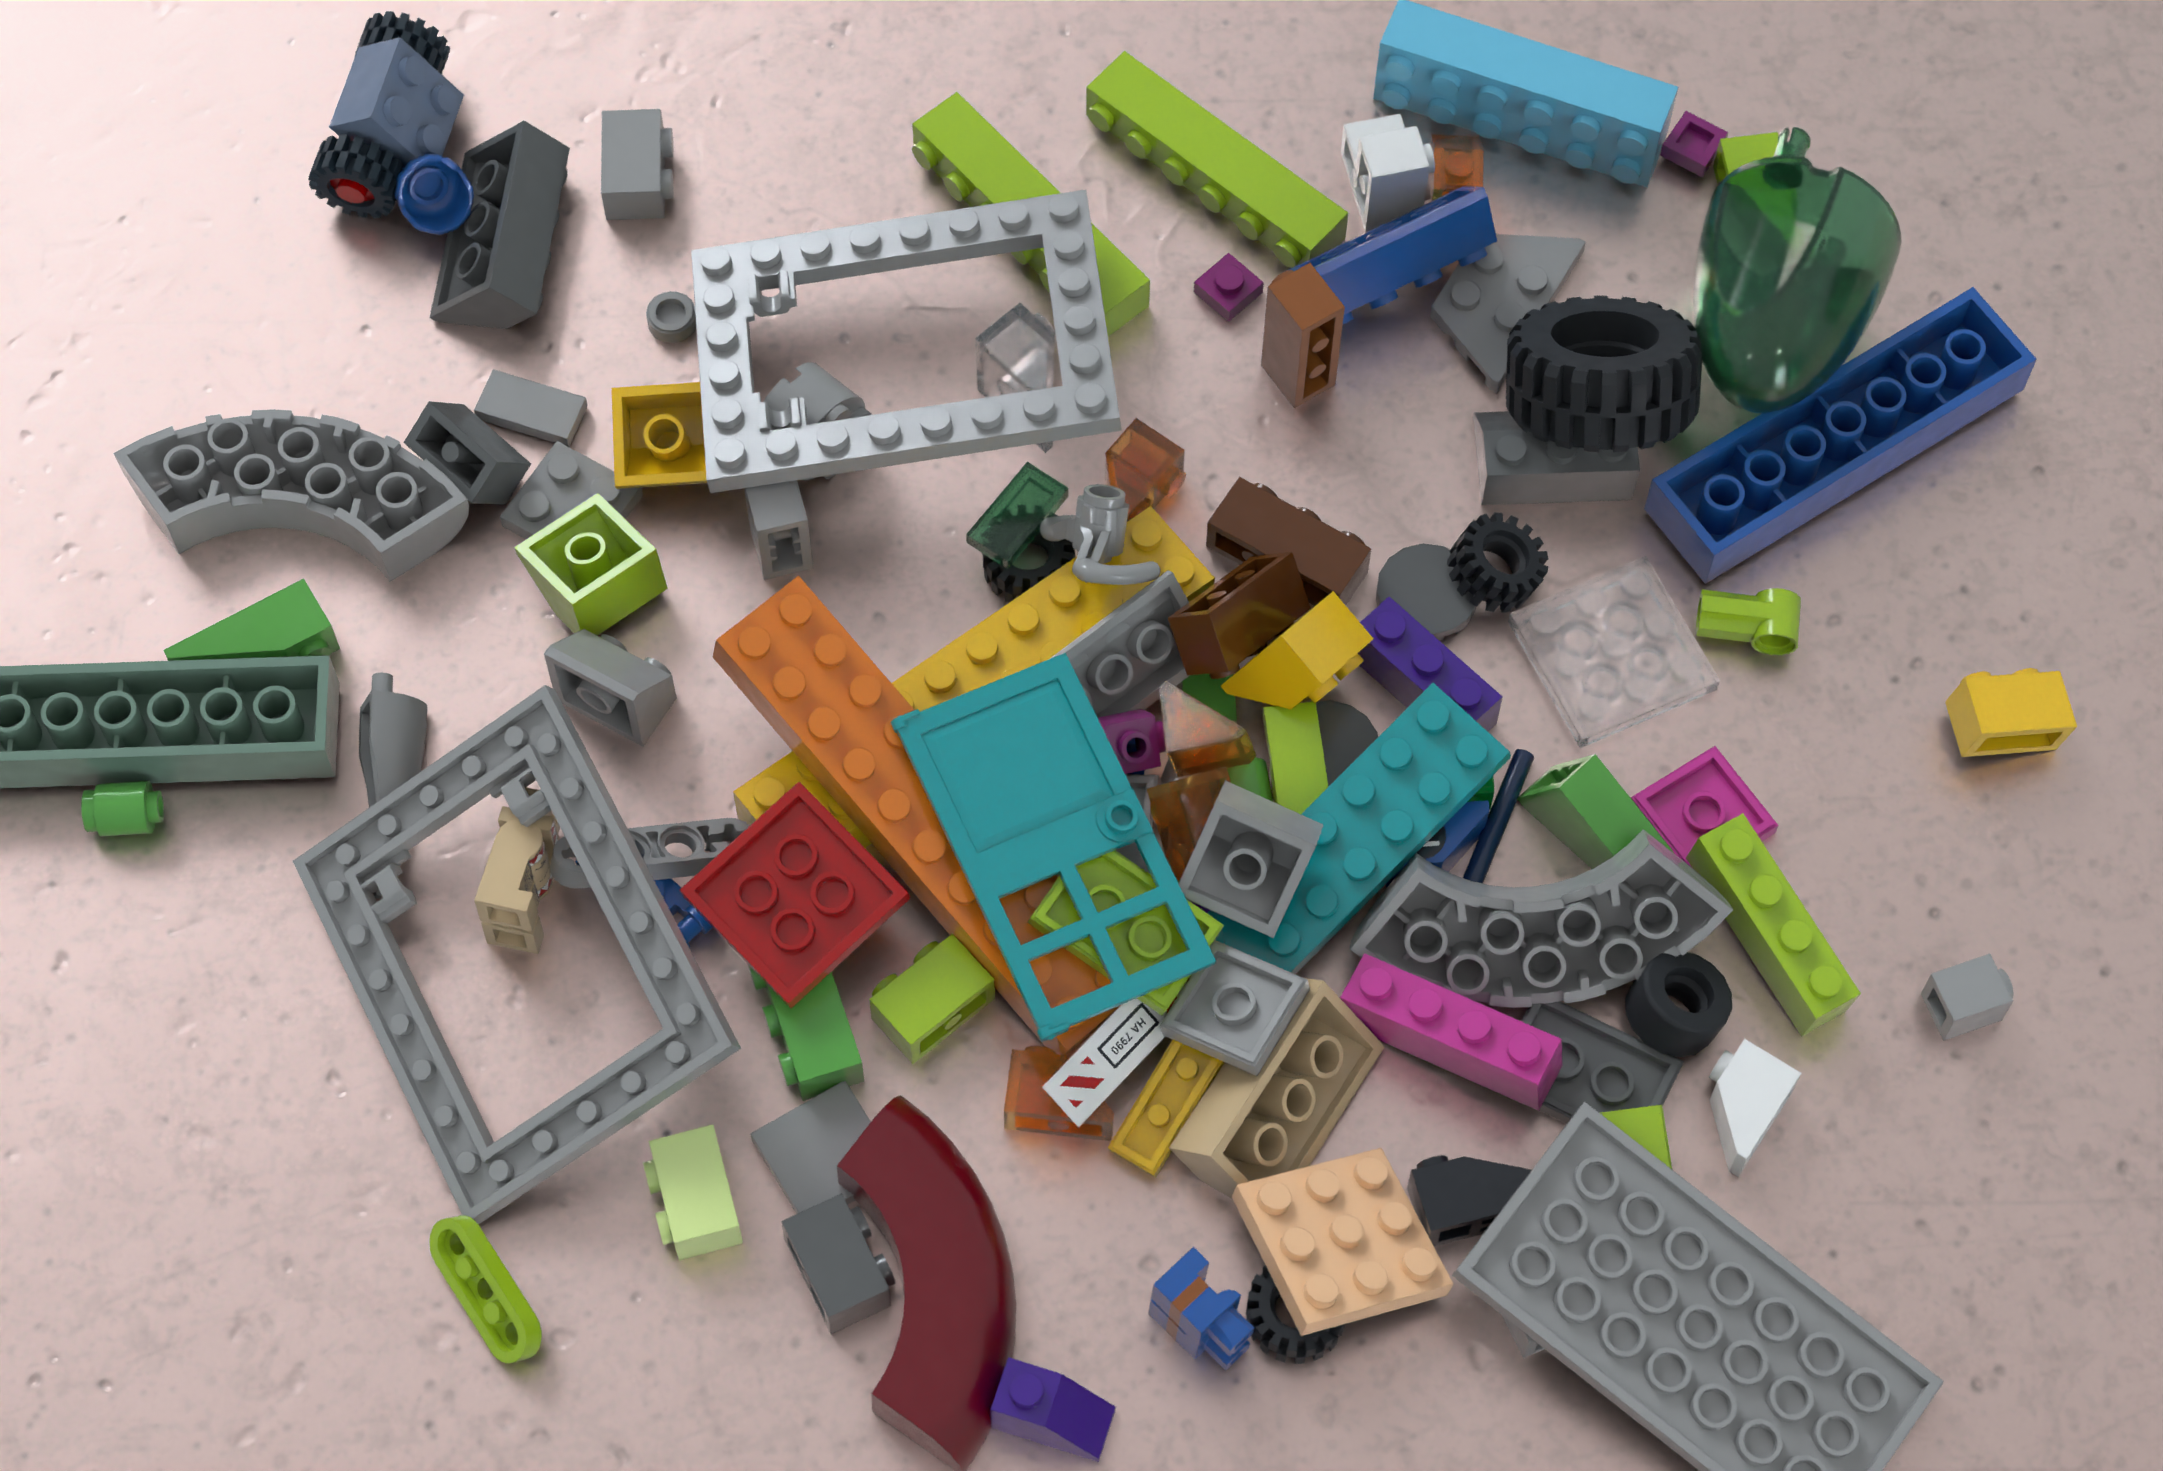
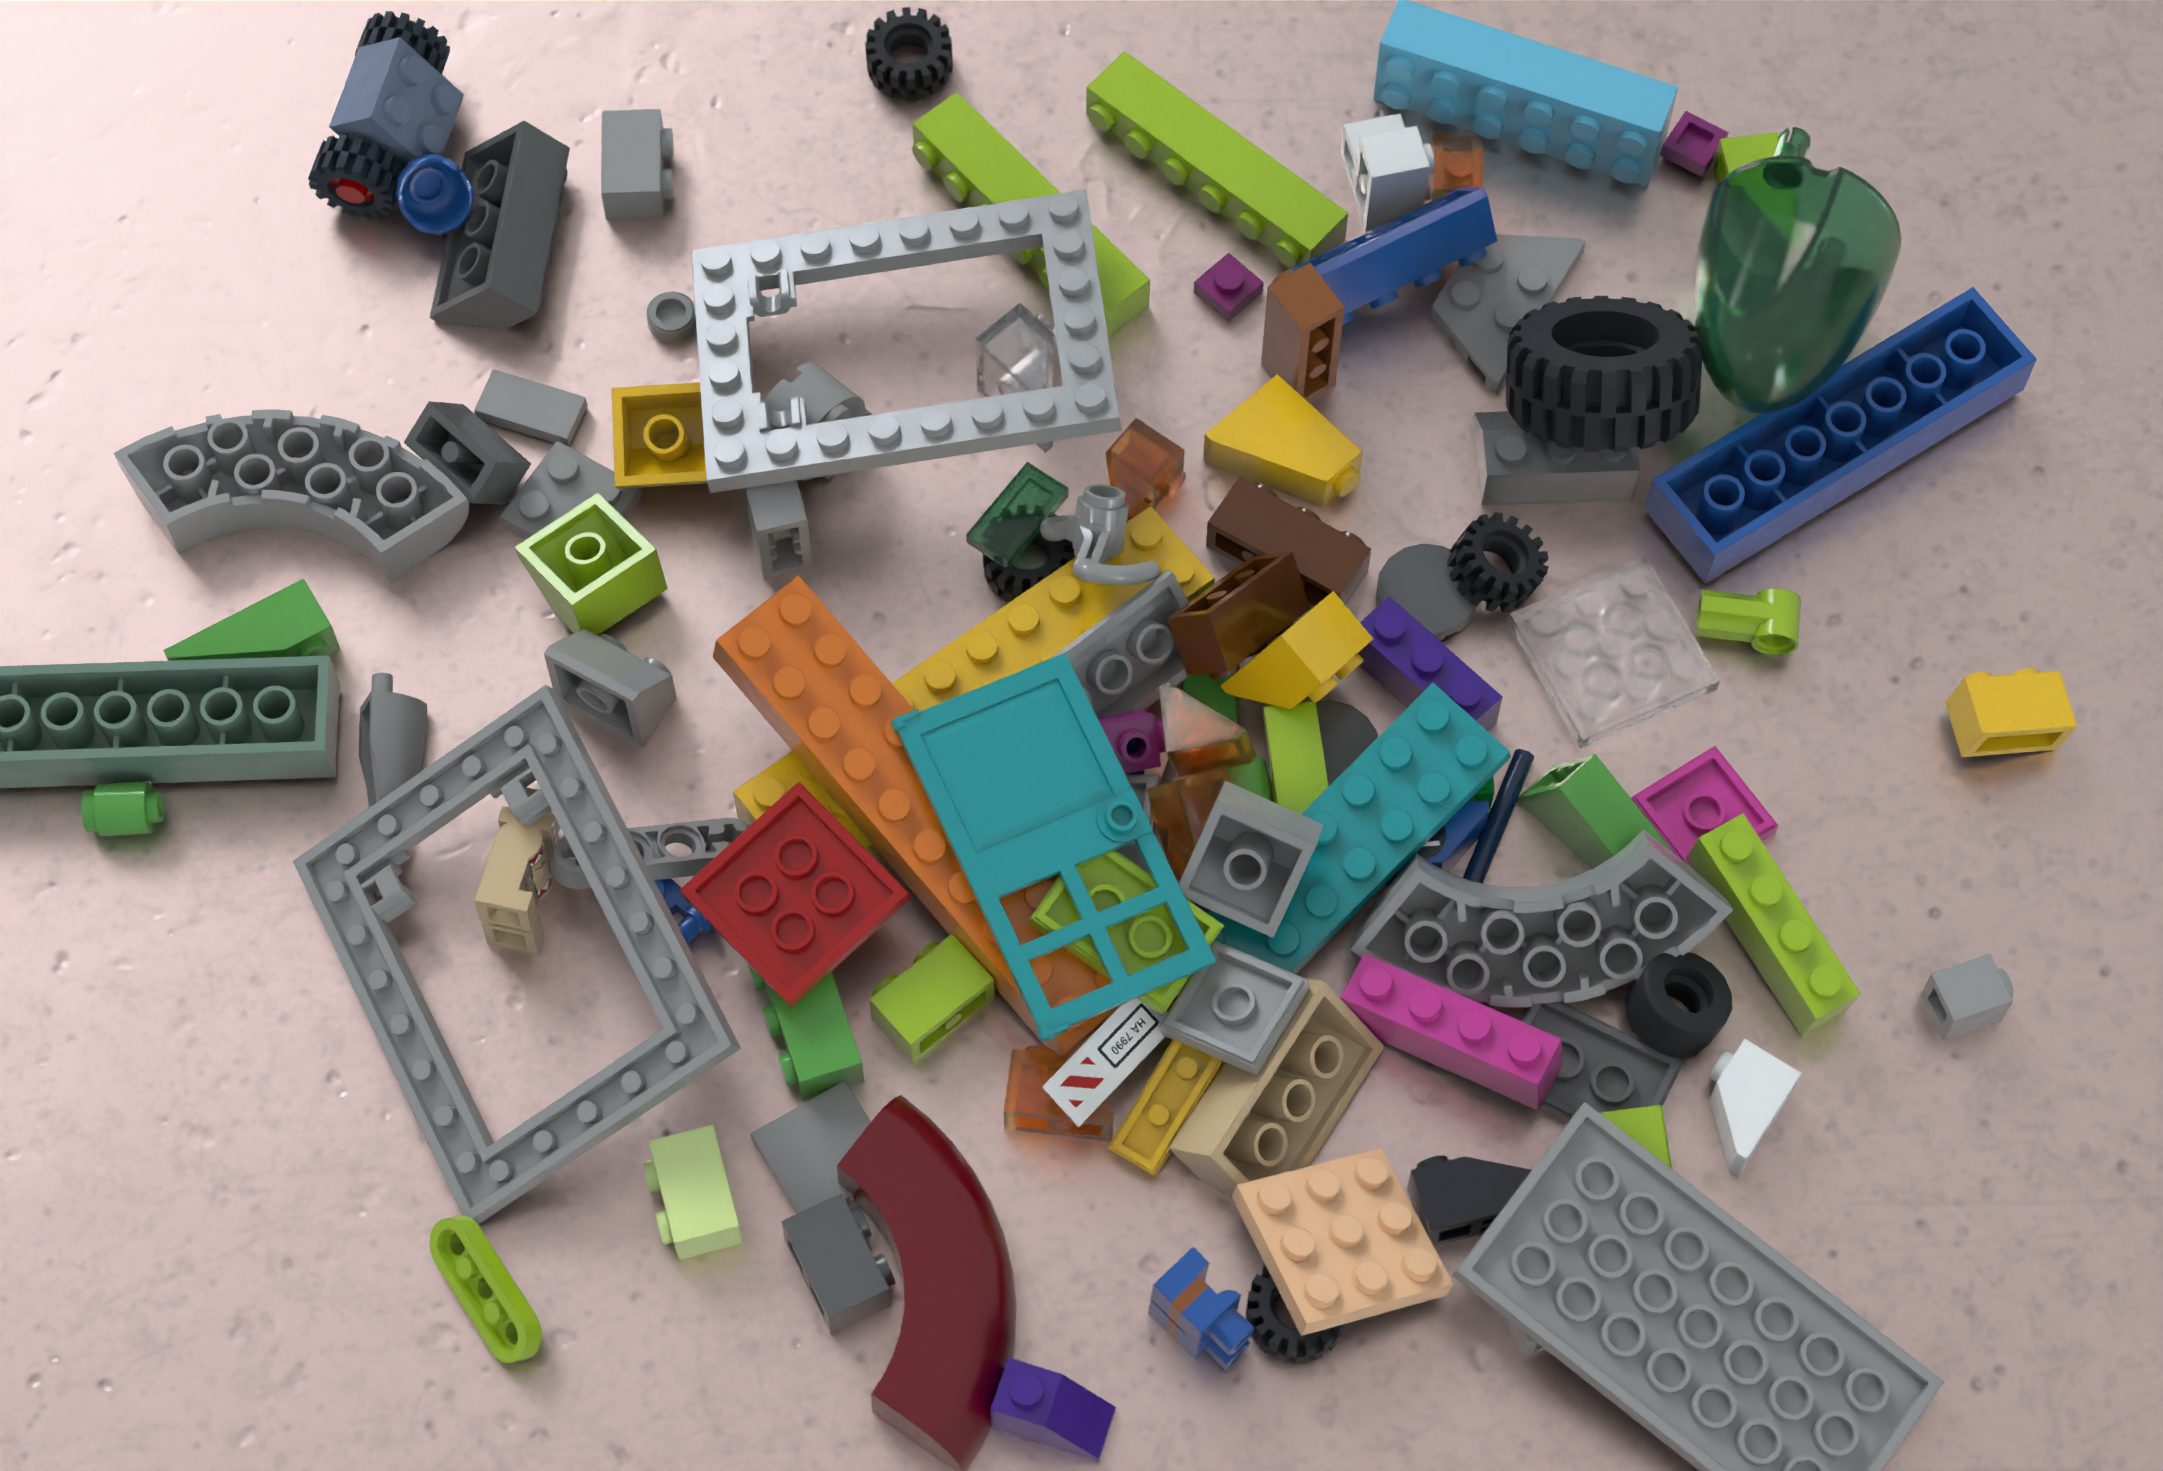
none -> black tyre [865,7,953,101]
none -> yellow slope [1203,374,1363,506]

